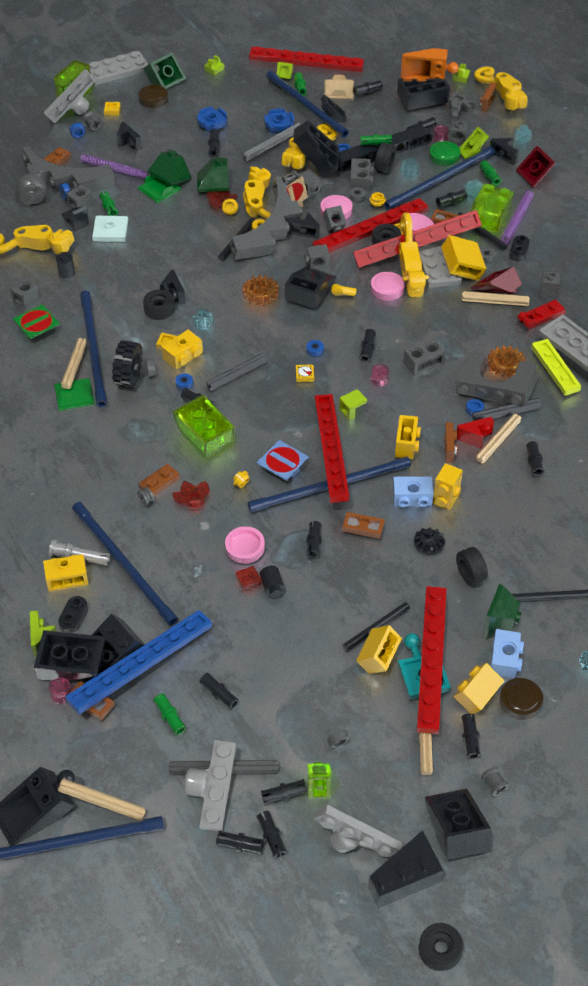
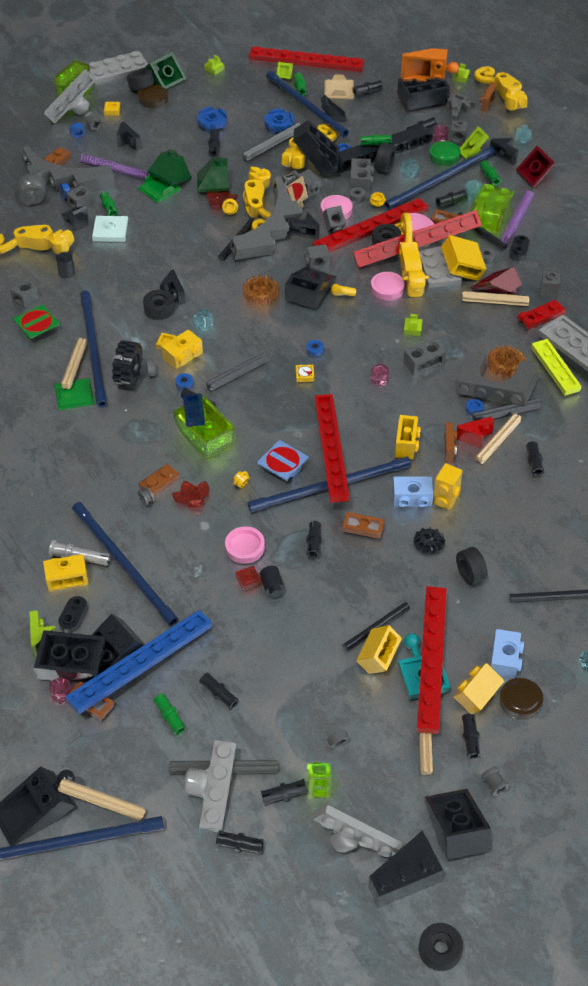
black pin [256,811,287,859] -> none
lime panel [339,389,367,421] -> none
black pin [359,329,376,362] -> none
dark green slope [482,584,522,640] -> none
none -> black tyre [126,69,154,90]
none -> clear blue plate [183,394,205,427]
none -> lime tile [404,314,422,336]

